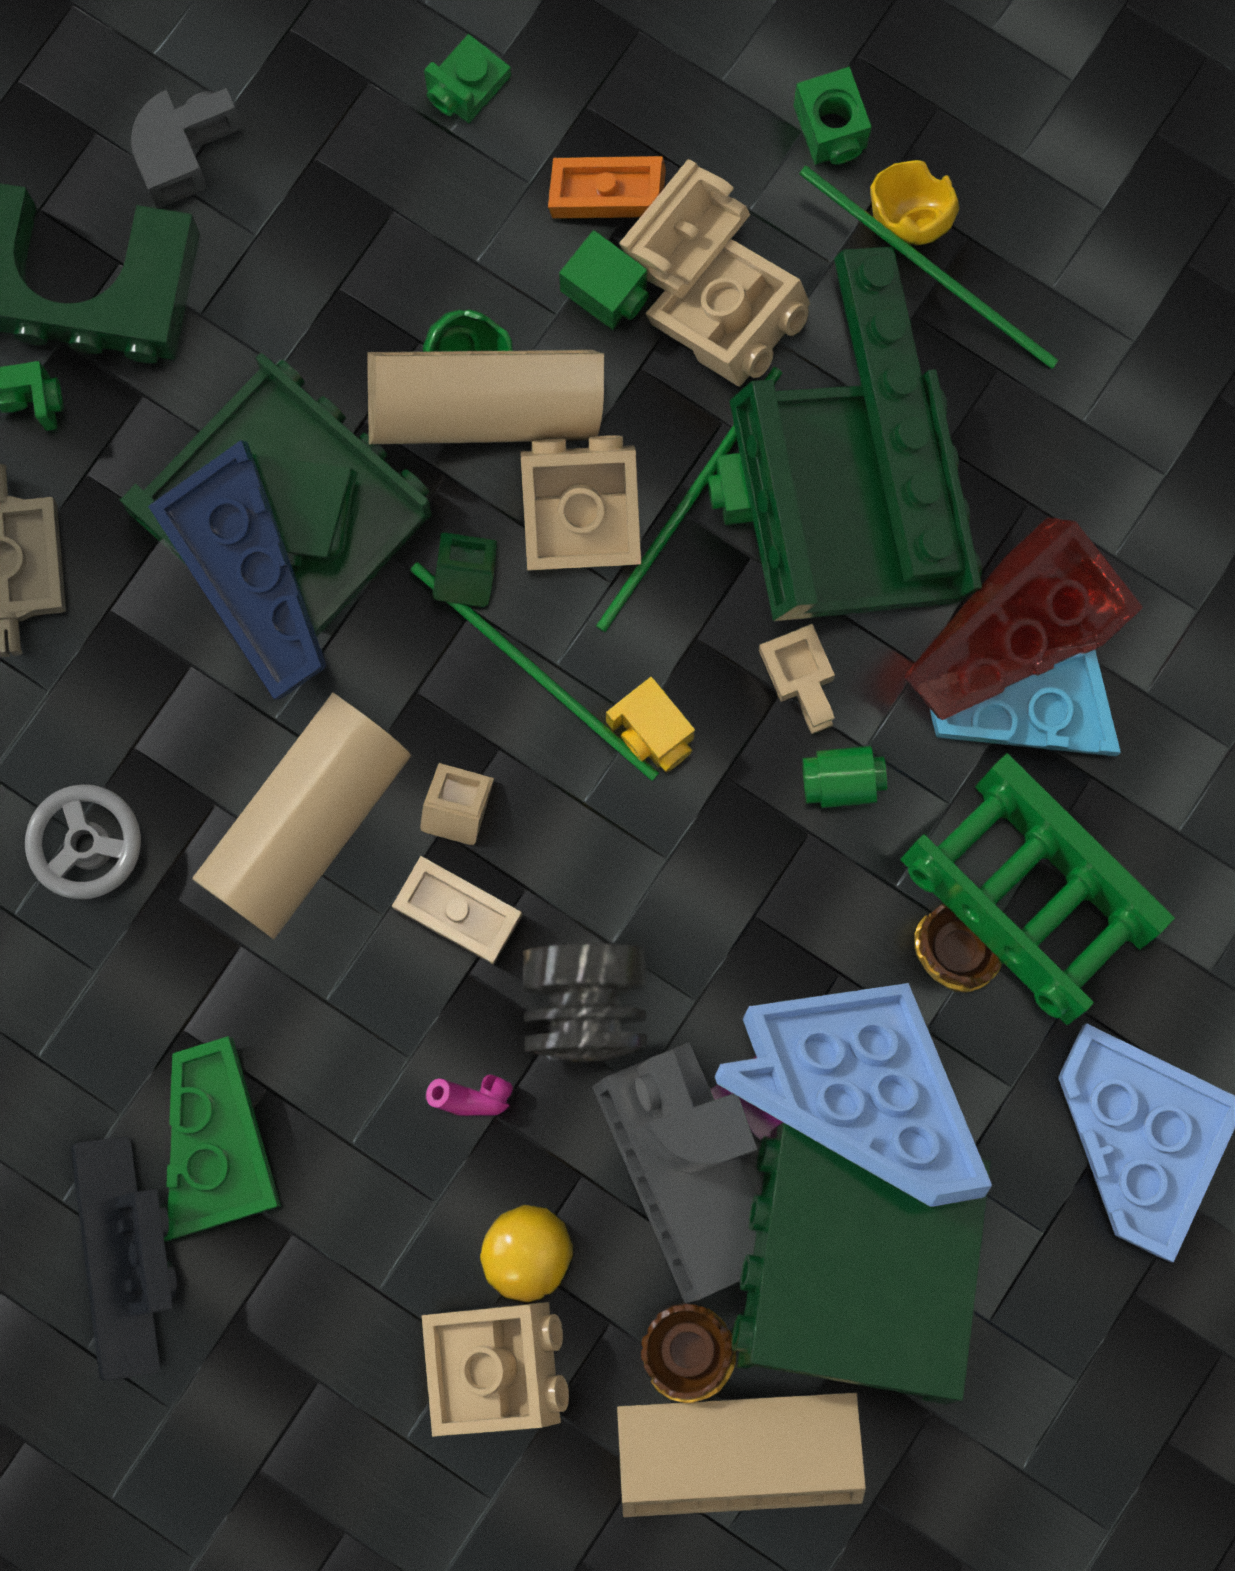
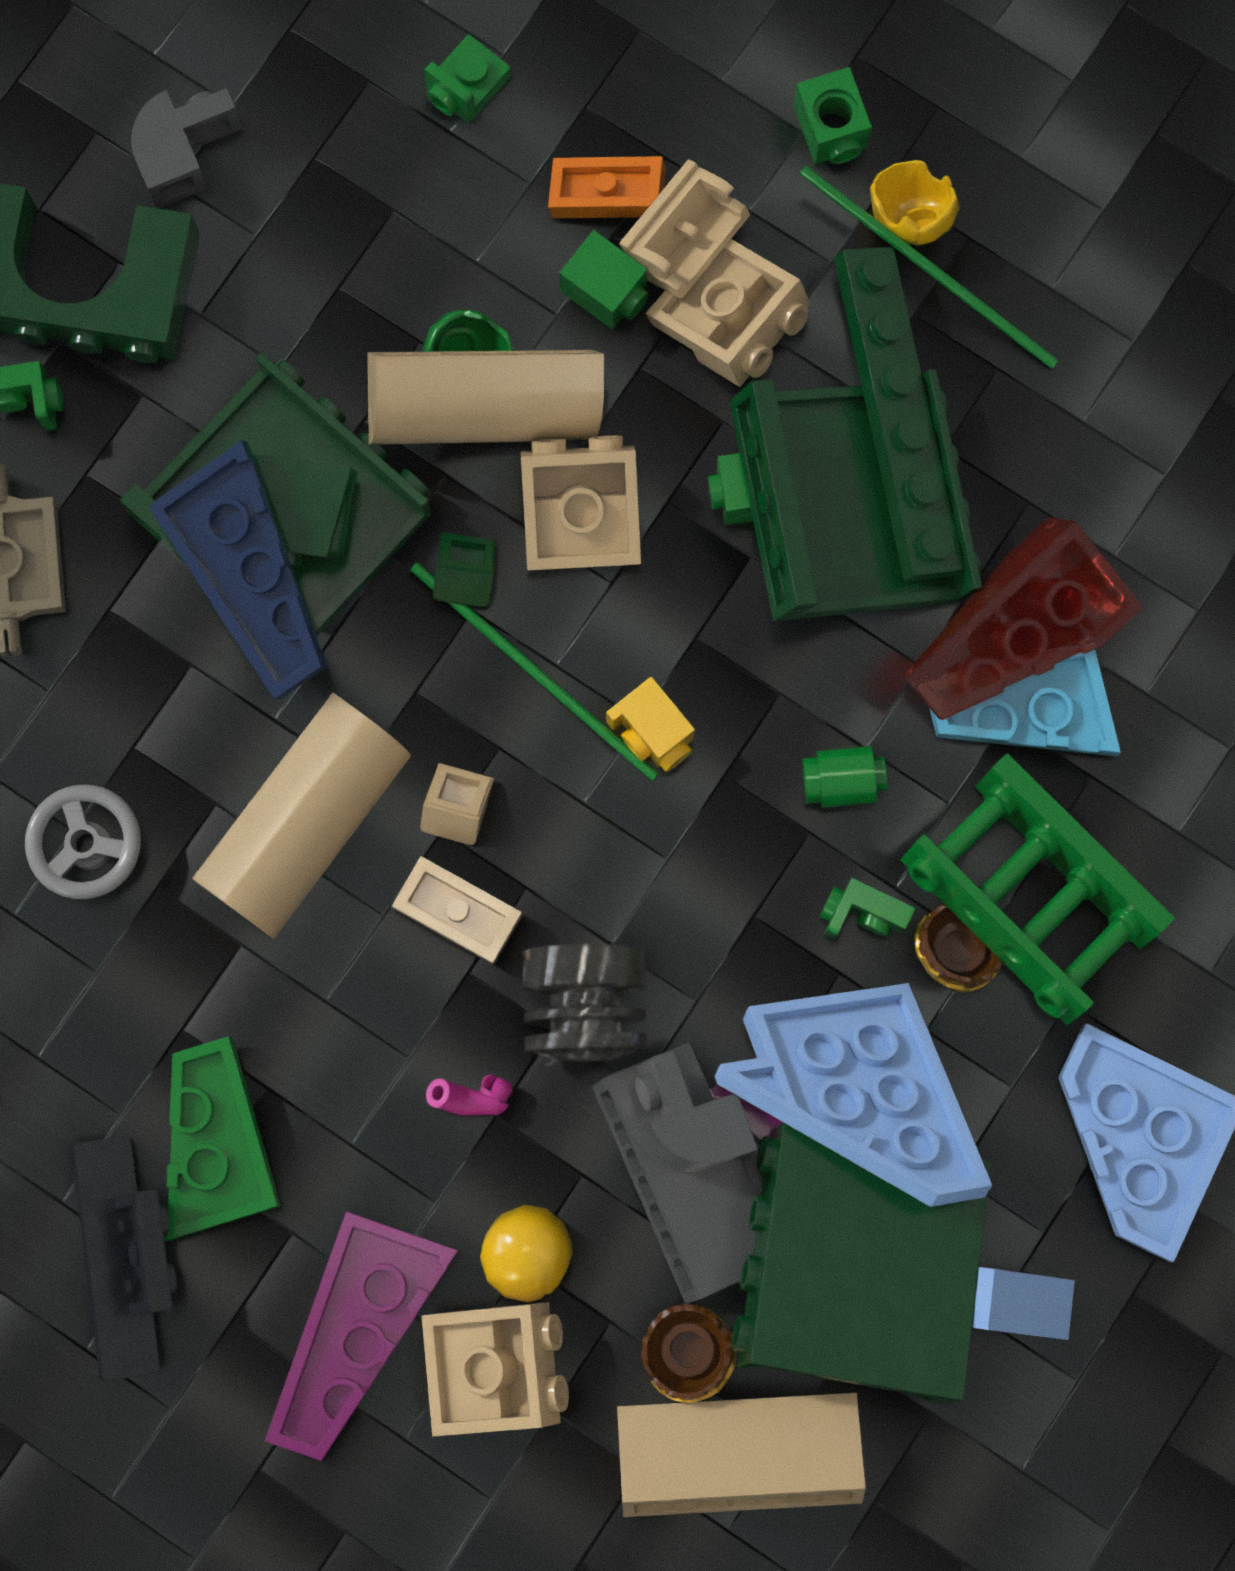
green axle [596,367,783,632] -> none
tan plate [759,624,835,734] -> none
none -> magenta wing [265,1212,459,1461]
none -> green bracket [820,878,915,940]
none -> light blue tile [972,1267,1075,1340]

